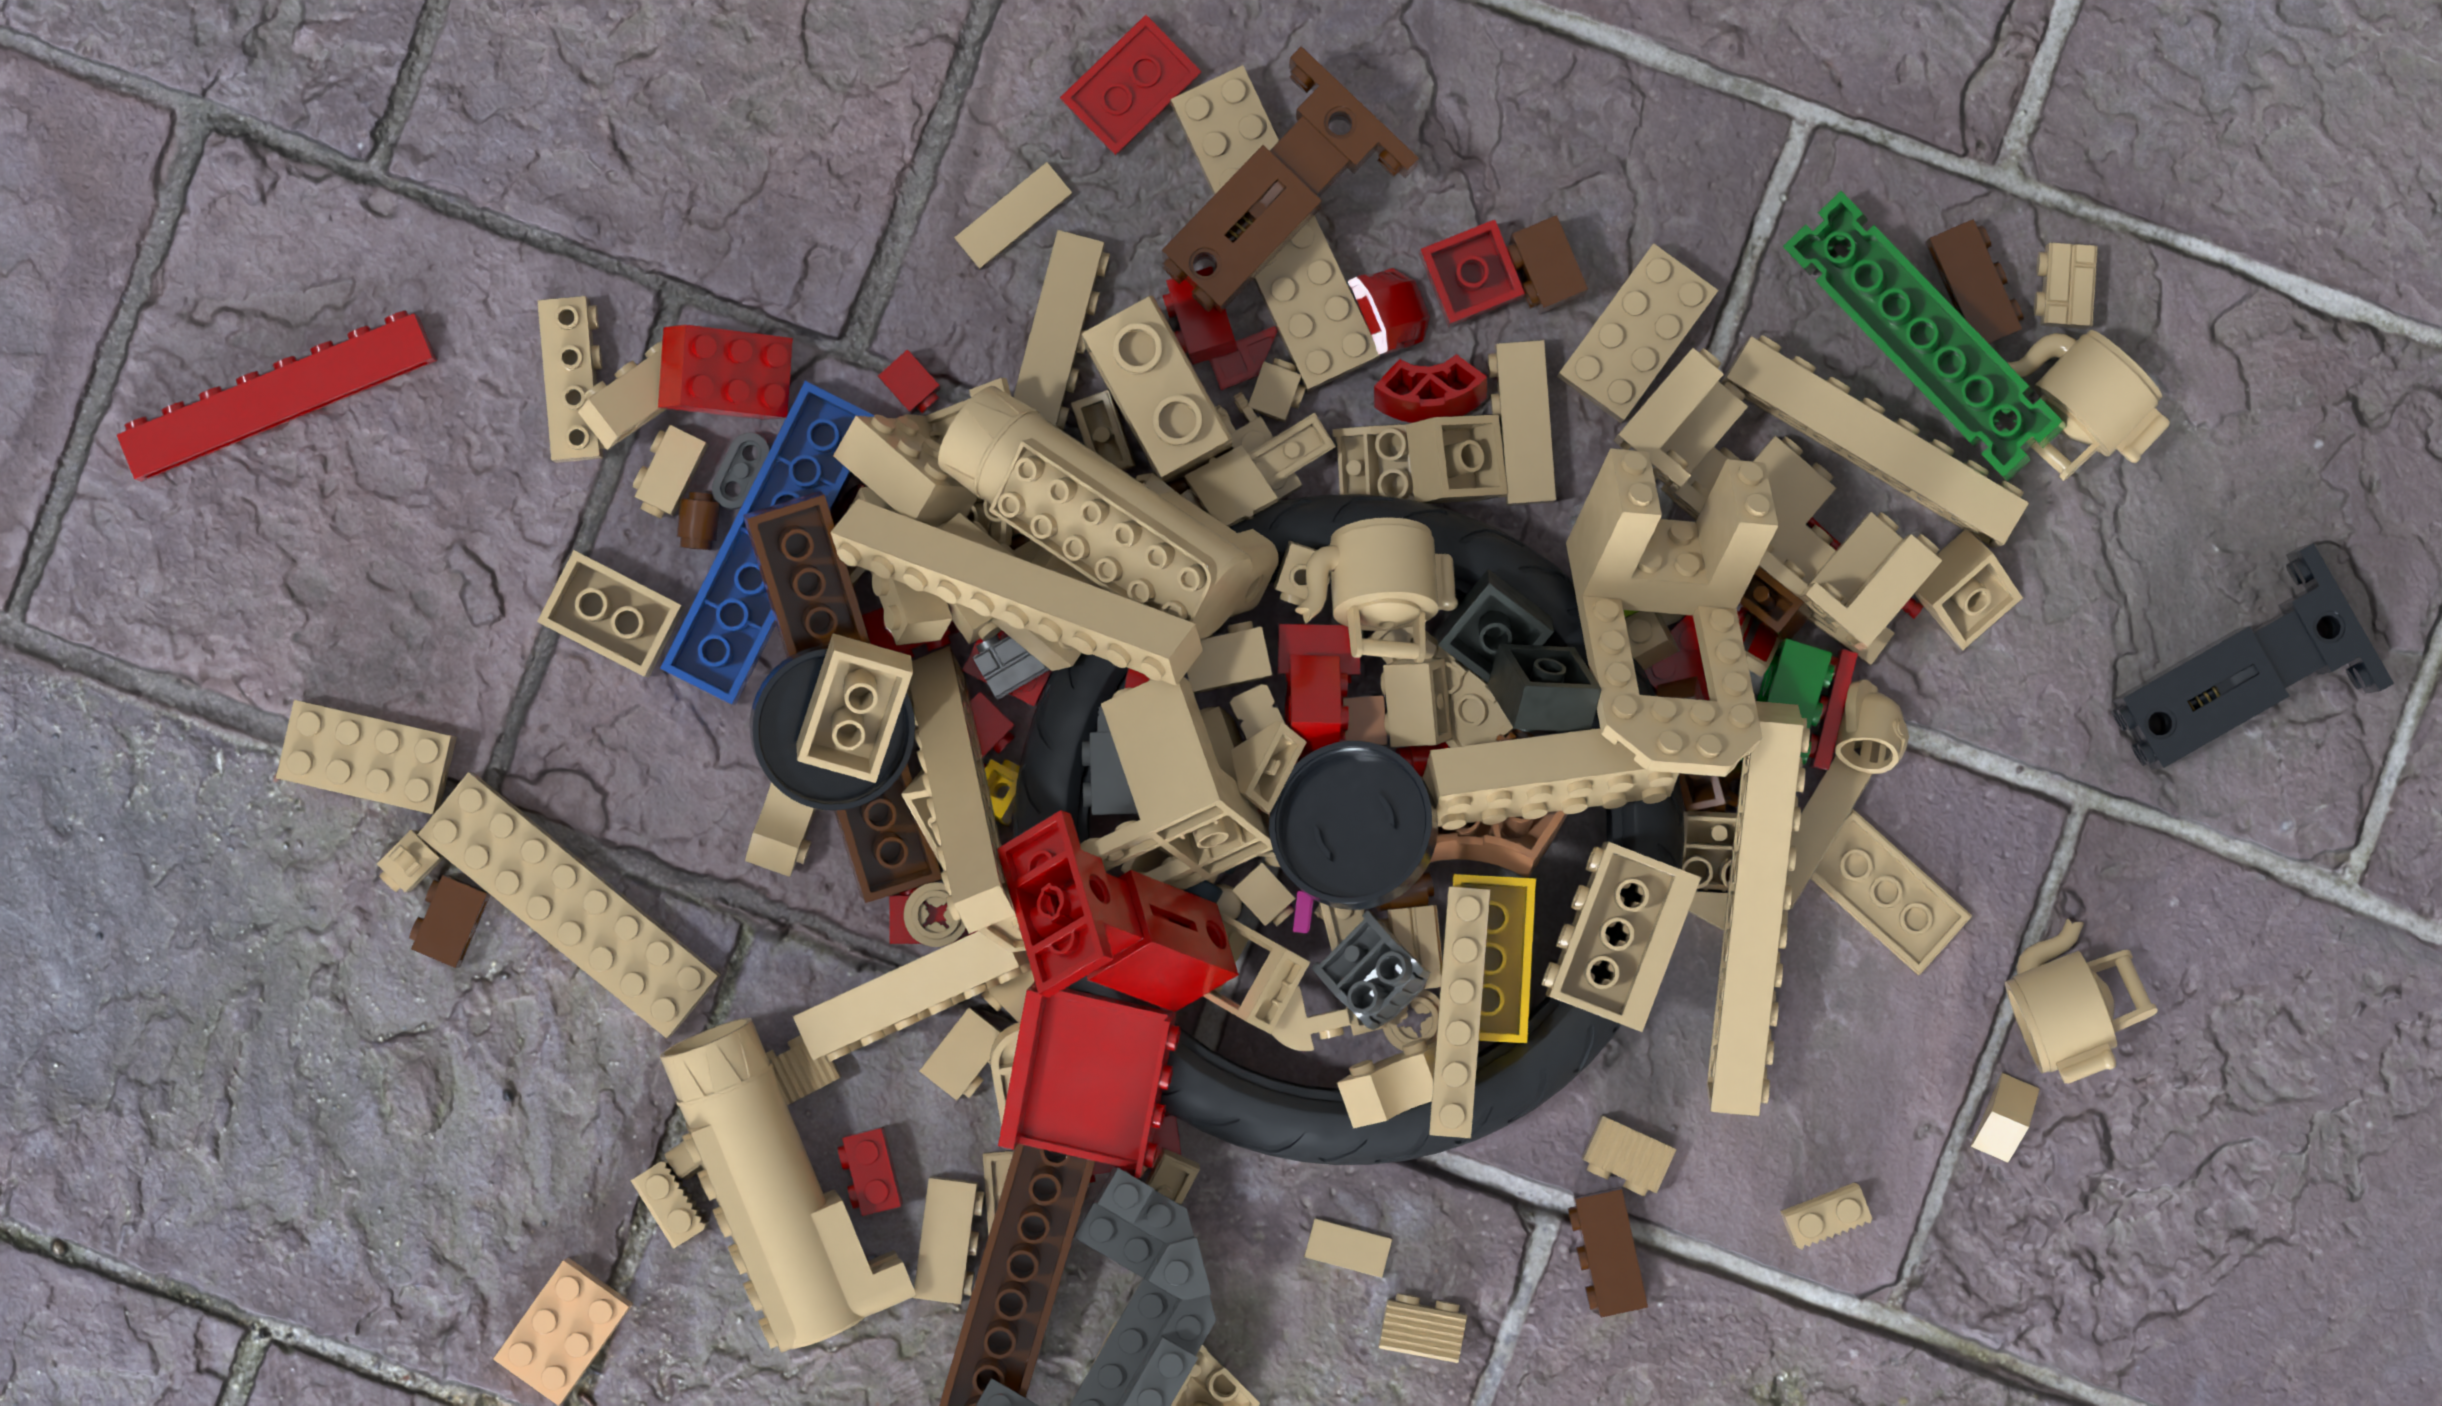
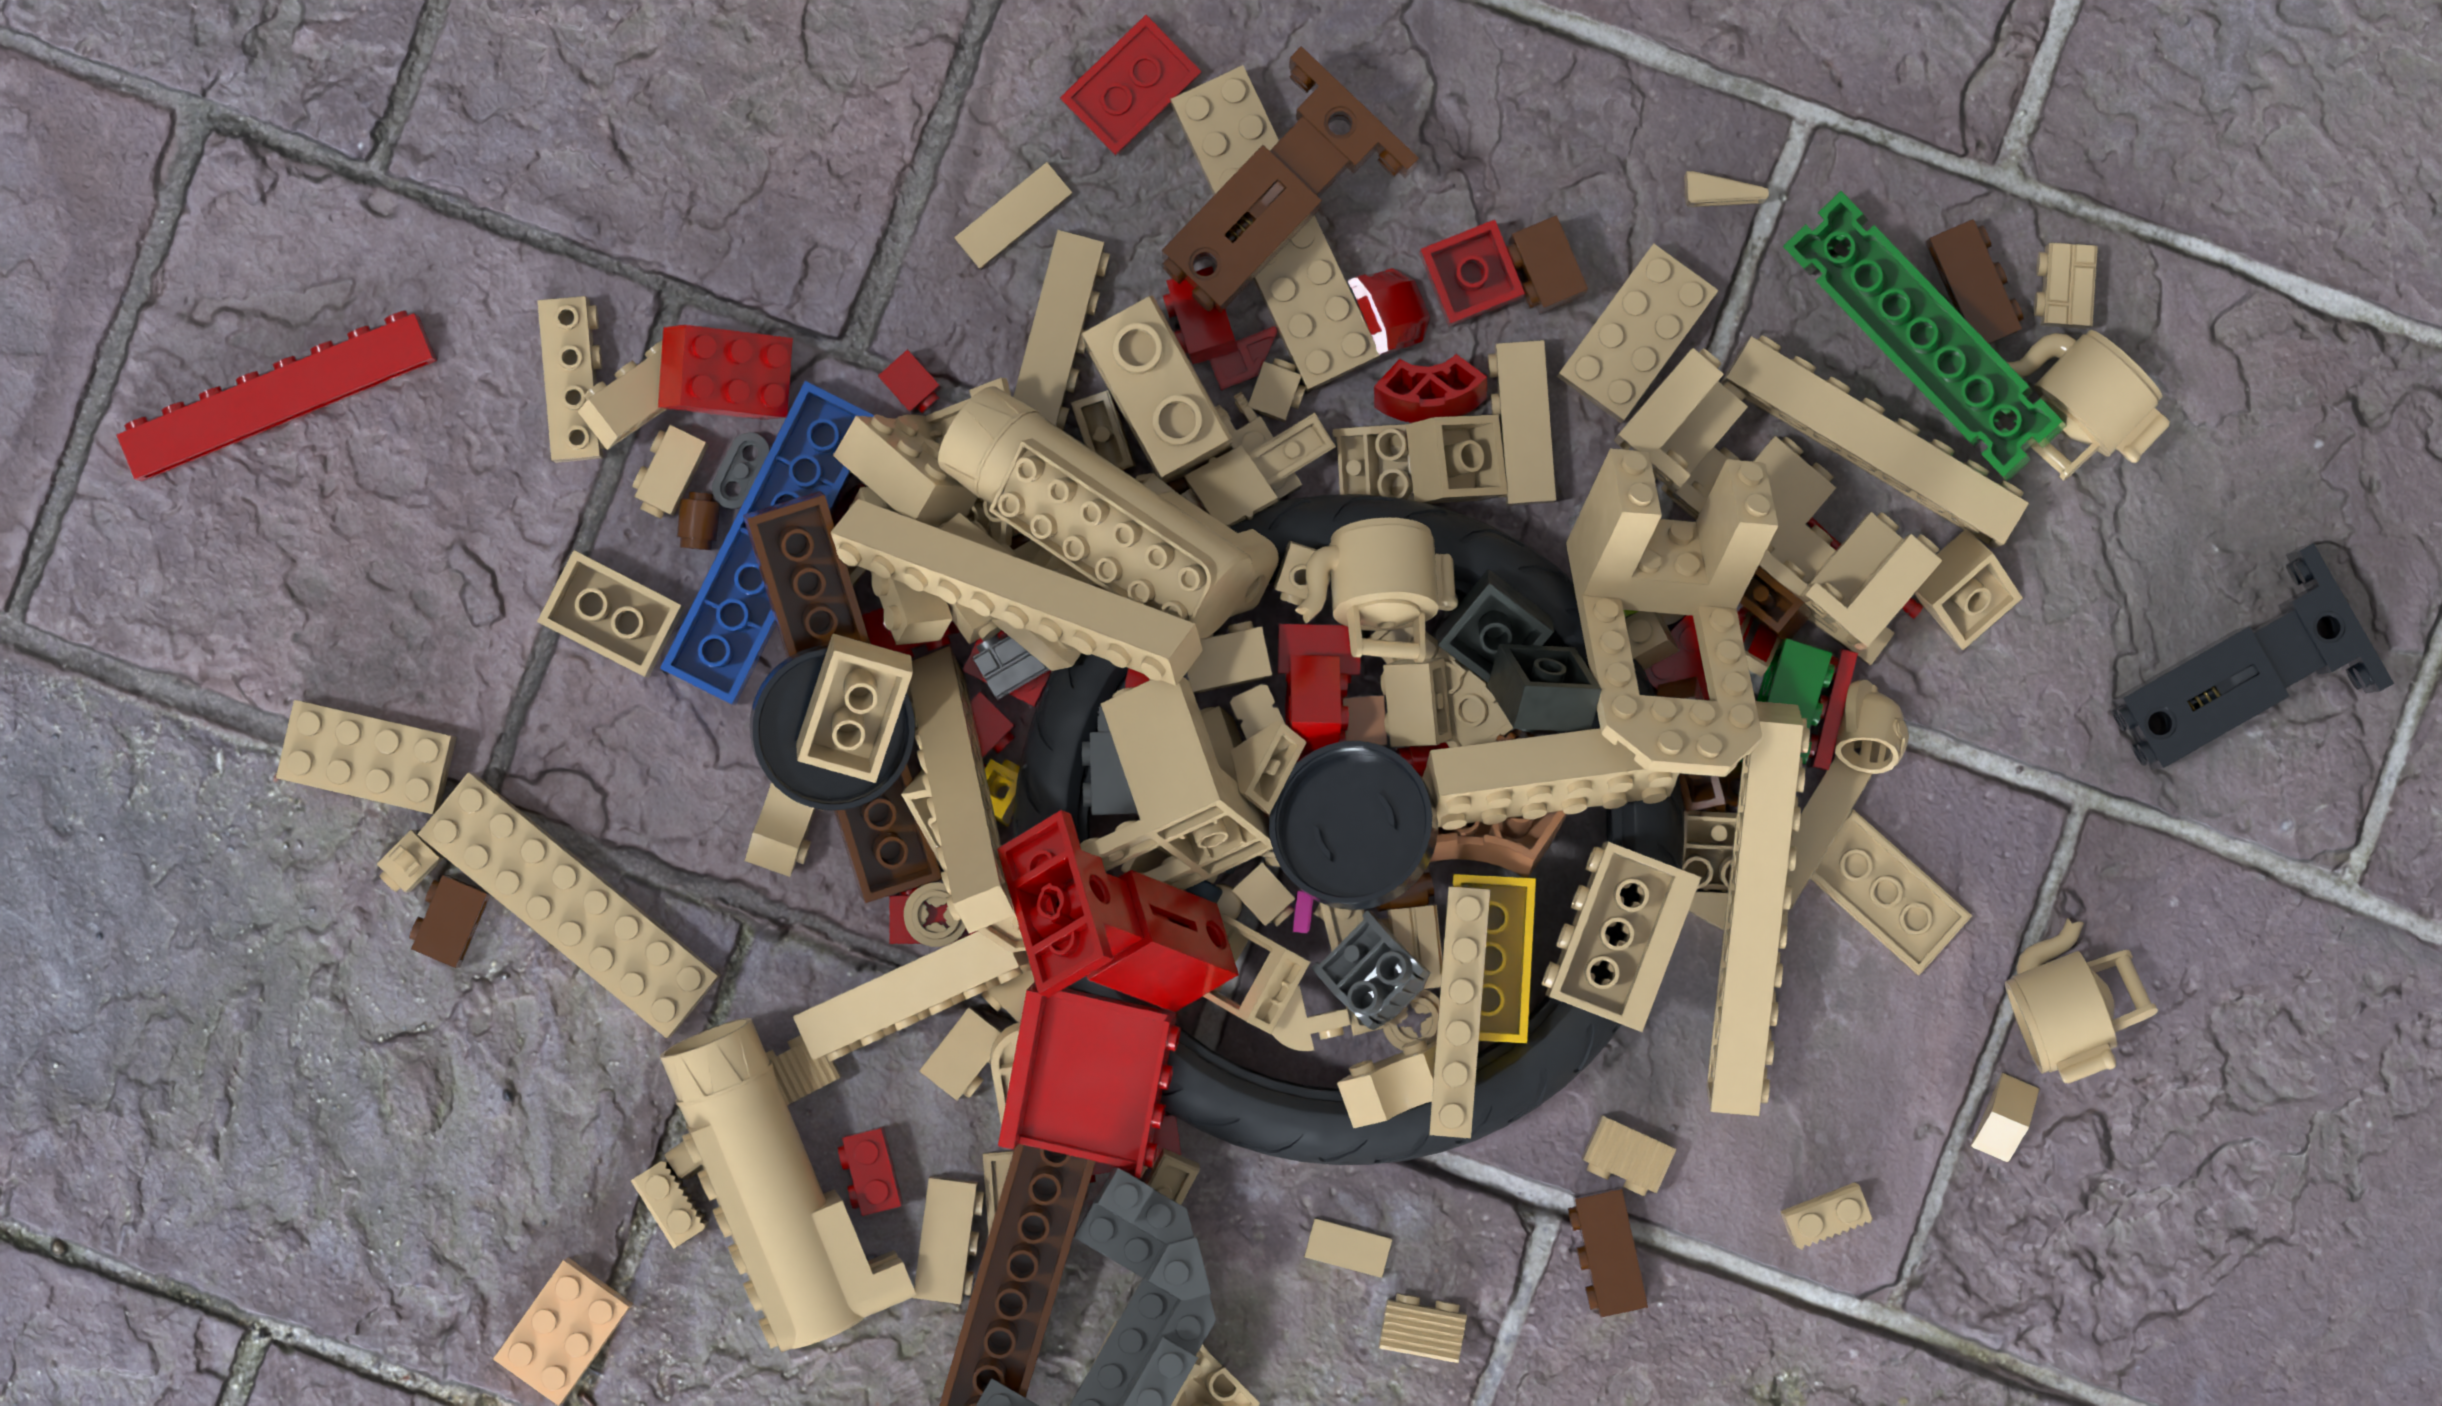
none -> tan slope [1684,171,1769,207]

